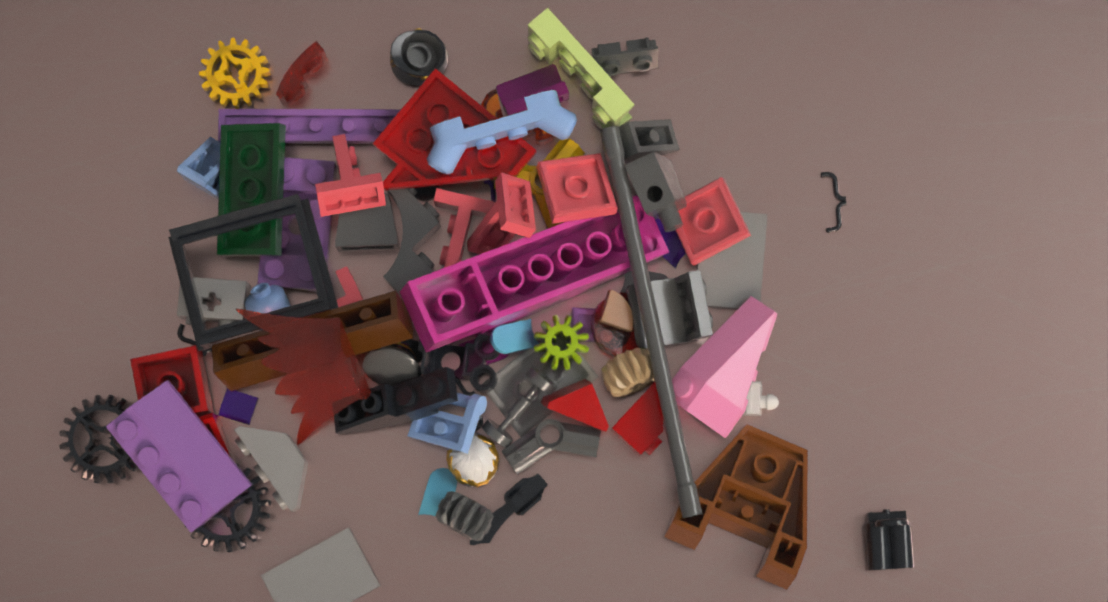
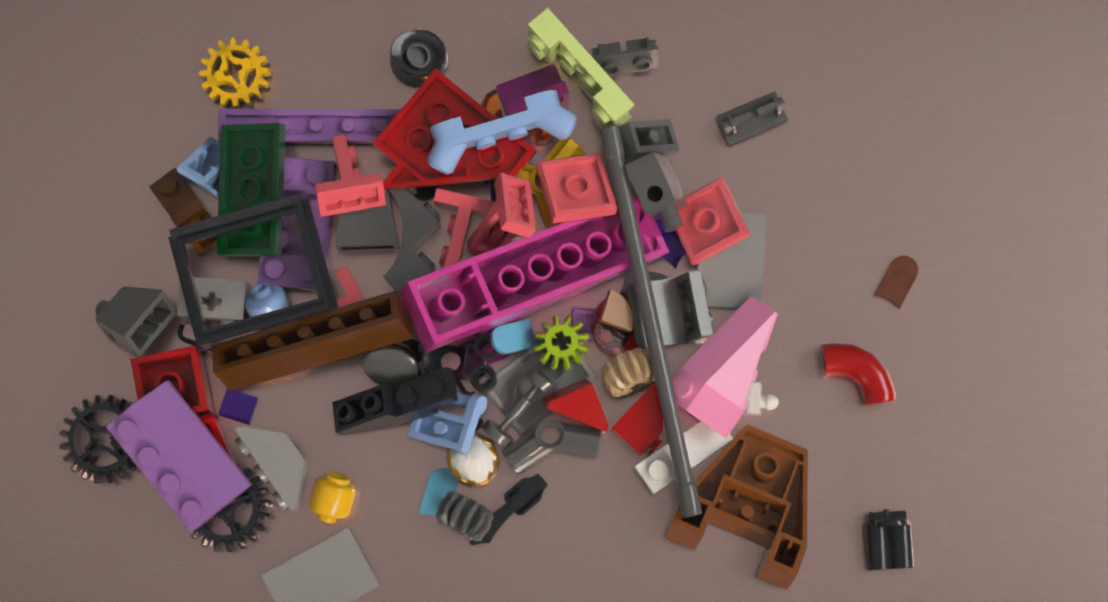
clear red piece [236,308,371,445] -> none
clear red slope [276,41,327,106] -> none
black piece [821,172,846,233] -> none
none -> dark grey torso [95,286,177,358]
none -> reddish brown bracket [149,168,217,256]
none -> yellow head [309,472,356,523]
none -> white slope [634,421,734,495]
none -> dark grey hinge [716,91,788,145]
none -> red cylinder [821,343,896,405]
none -> copper piece [874,256,918,309]

